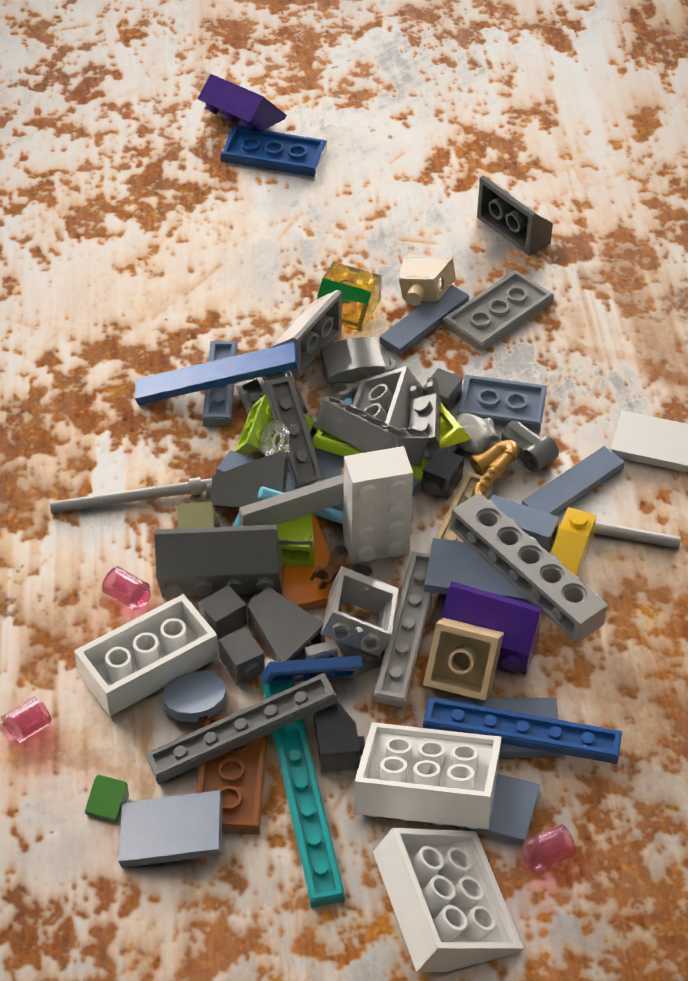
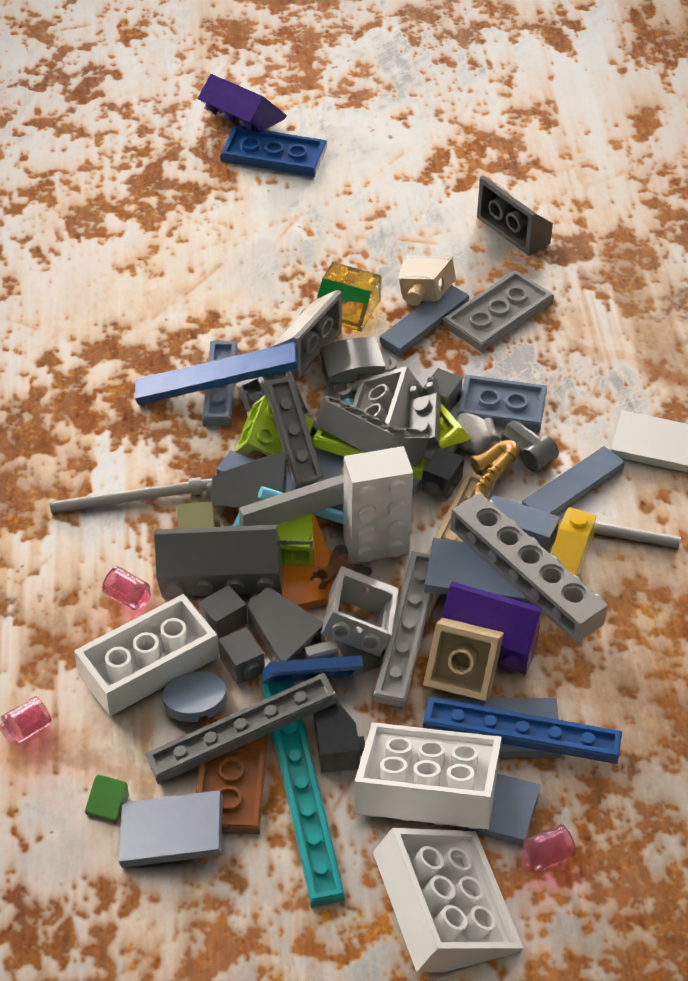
clear piece [260,420,290,456] -> none

